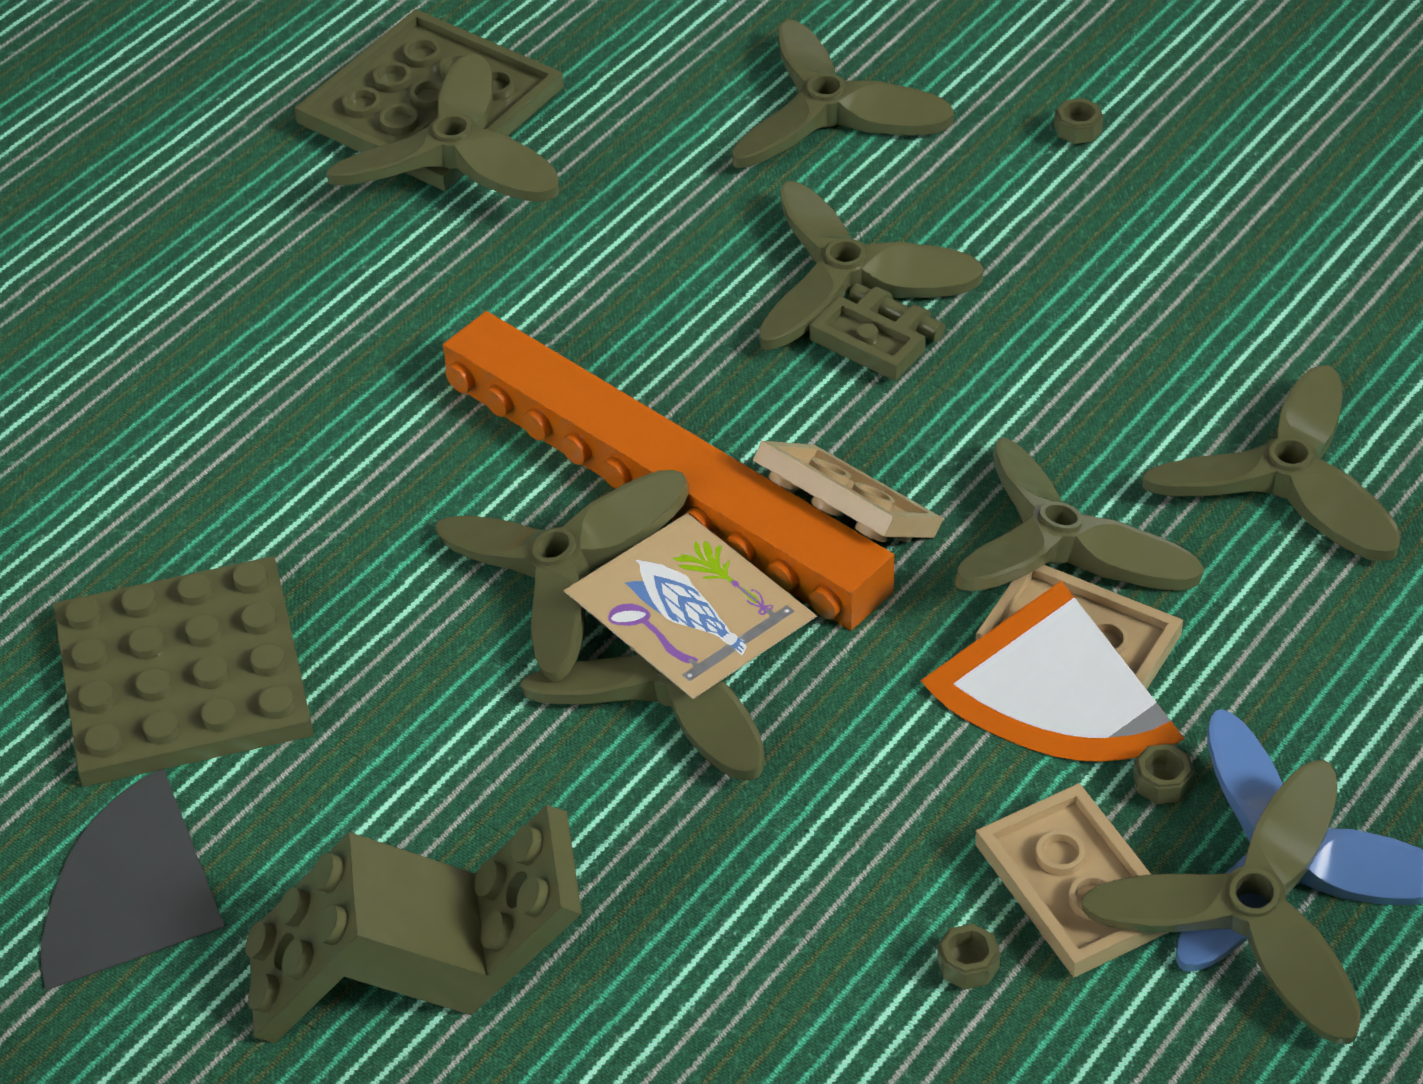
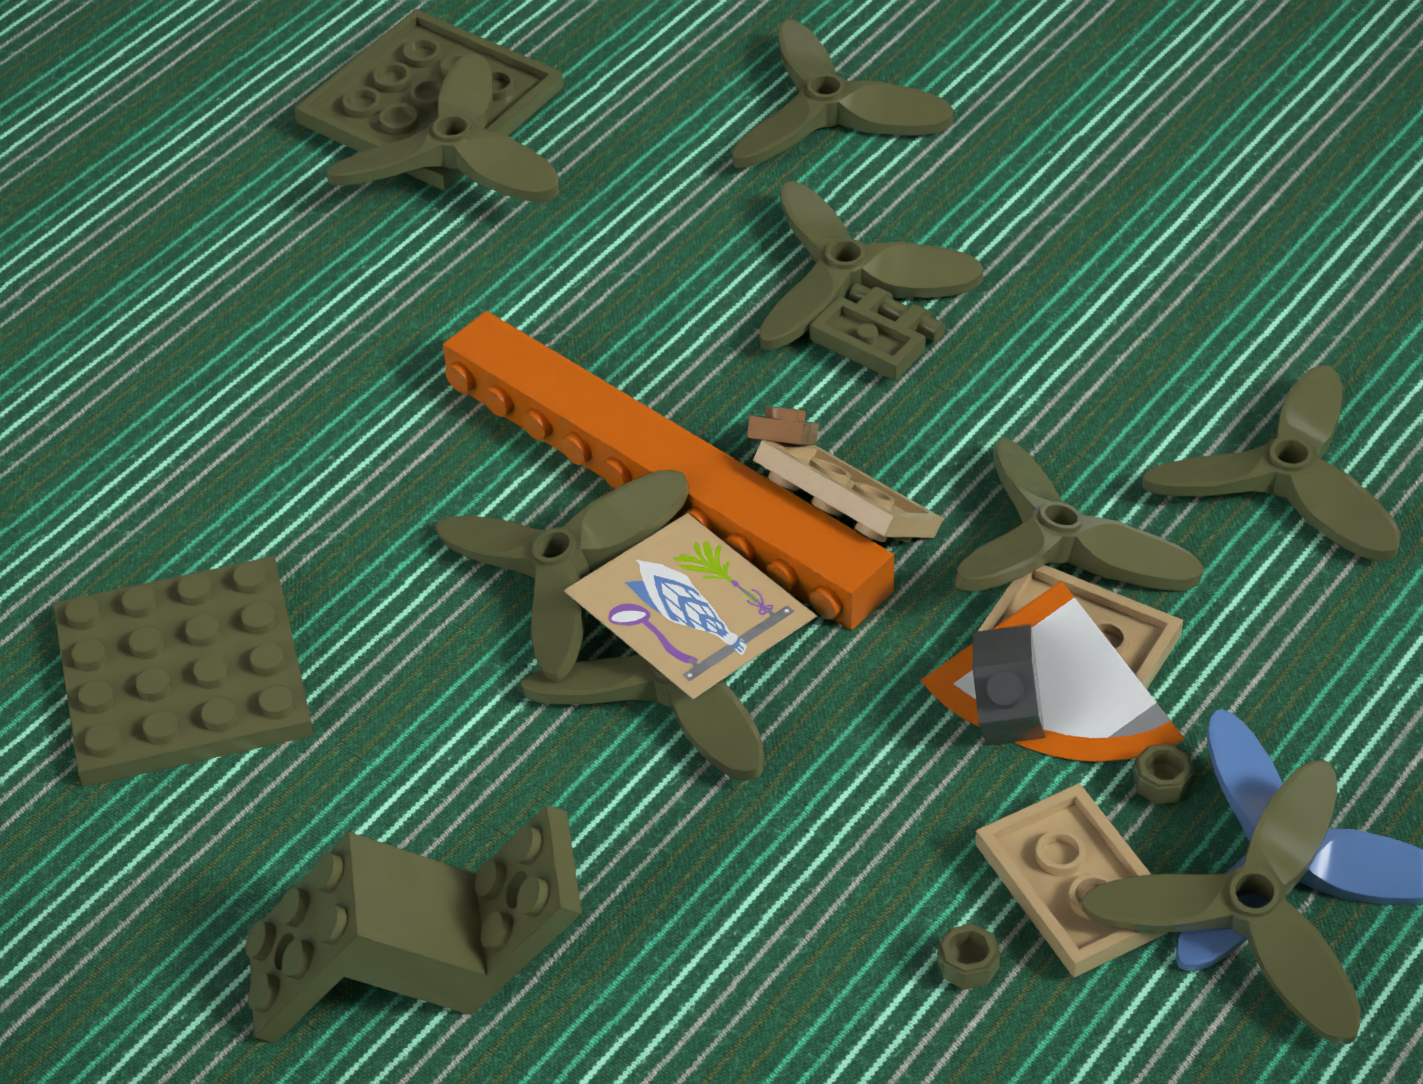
dark grey sticker [41,769,224,990] -> none
olive tile [1054,98,1103,144] -> none
none -> medium nougat plate [747,406,819,445]
none -> dark grey slope [973,624,1045,745]

